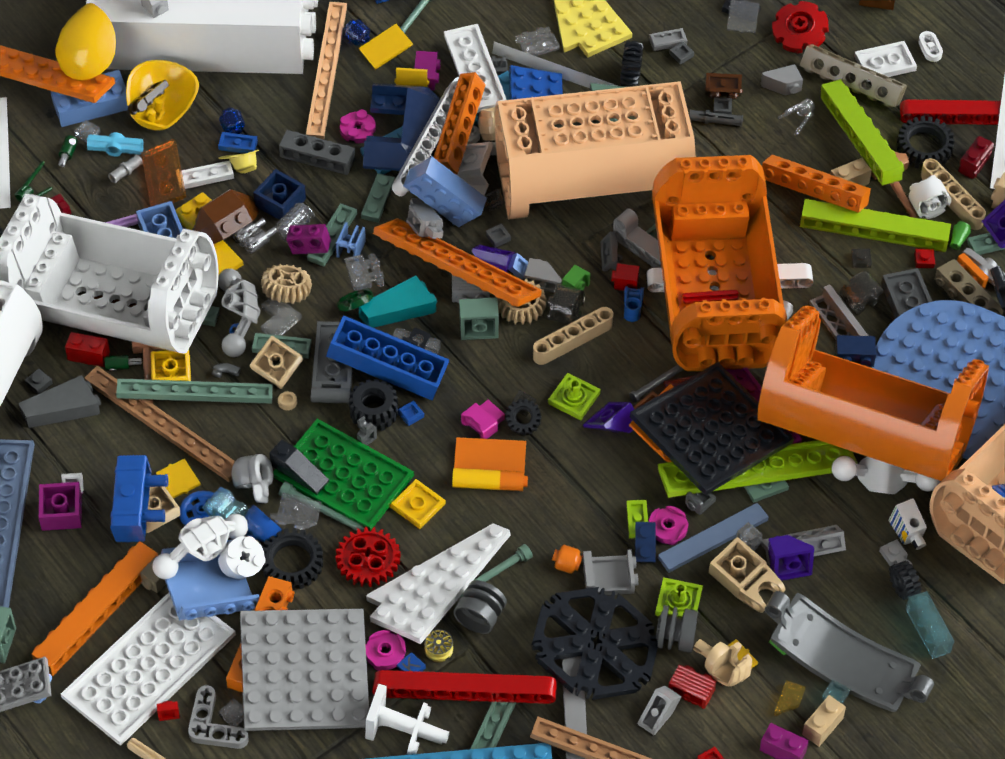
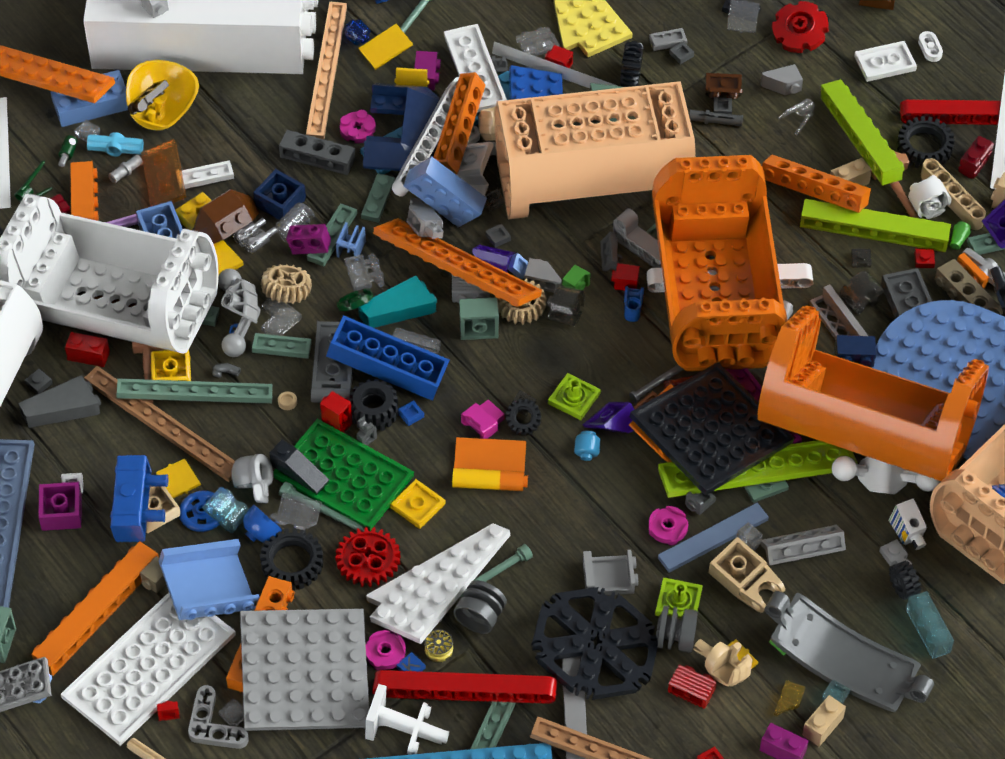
yellow piece [55,3,116,80] -> none
dark green piece [105,355,142,370] -> none
white piece [152,514,248,579] -> none
blue plate [218,132,258,153] -> none
light yellow piece [218,150,259,173] -> none
white brick [218,536,265,580] -> none
clear blue head [219,108,245,134] -> none
tan brick [250,336,303,389] -> none
black bracket [402,328,431,349] -> none
tan beam [533,307,613,365] -> none
orange head [552,545,583,574] -> none
lime plate [626,500,648,538] -> none
dark blue plate [635,522,656,563] -> none
light grey slope [637,686,682,735] -> none
red axle [682,290,739,304] -> none
dark purple slope [768,535,814,581] -> none
dark tan brick [799,44,907,108] -> none
none -> orange brick [71,161,99,221]
none -> red brick [320,391,352,433]
none -> red brick [545,45,573,68]
none -> dark azure head [574,431,600,461]

